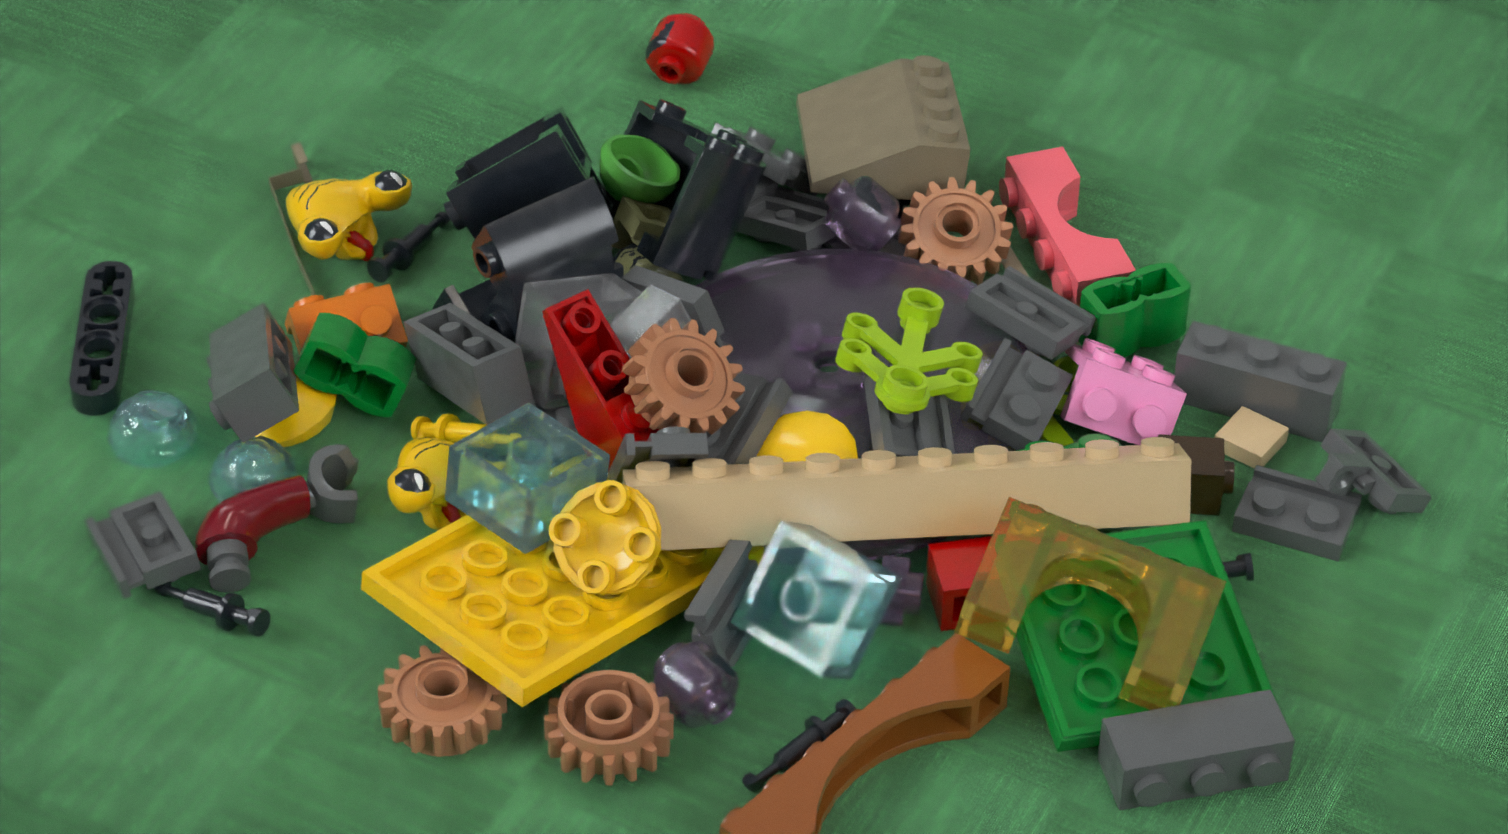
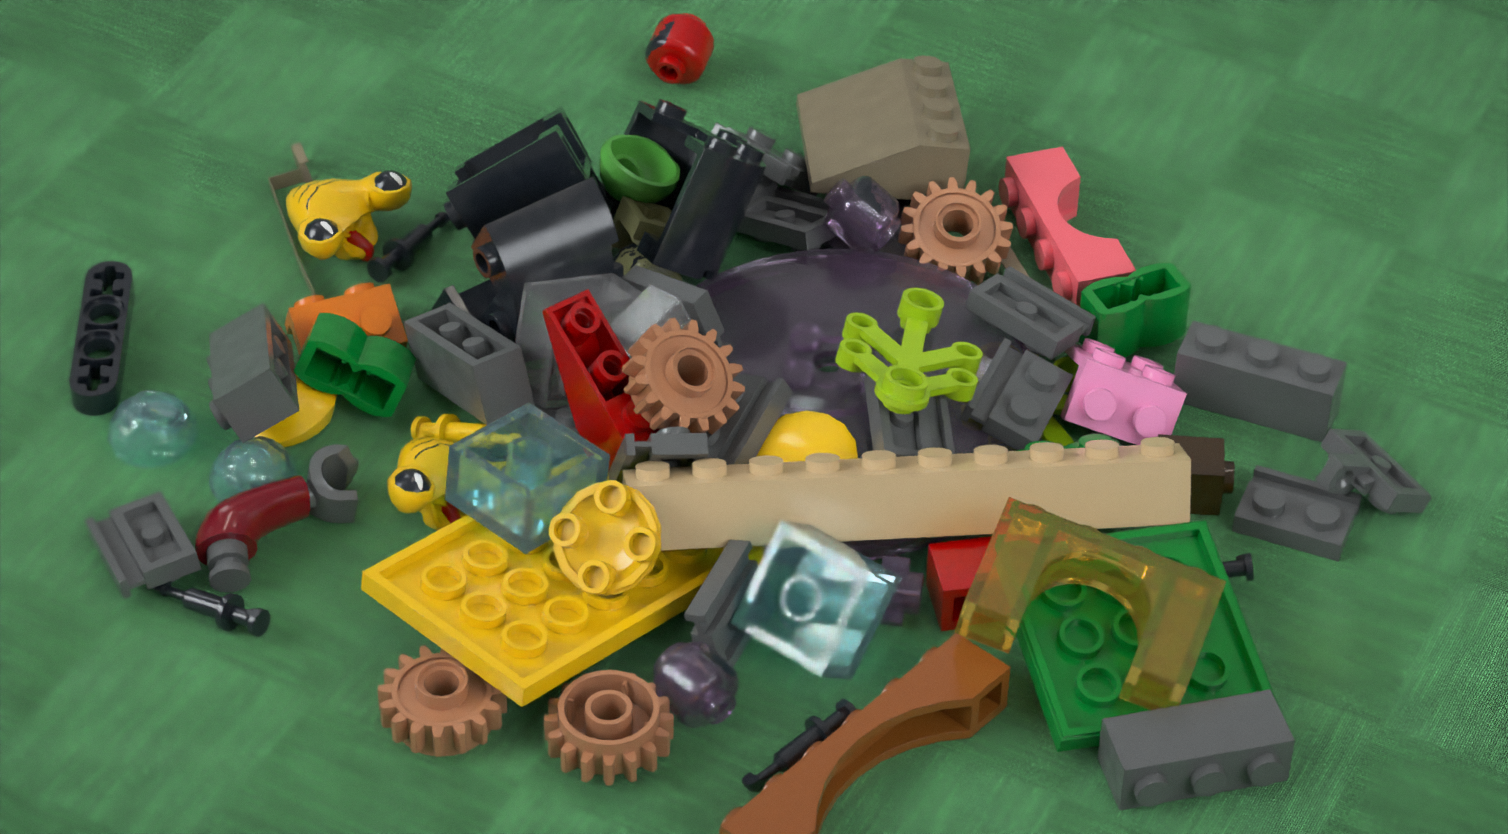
tan tile [1214,406,1289,469] -> none

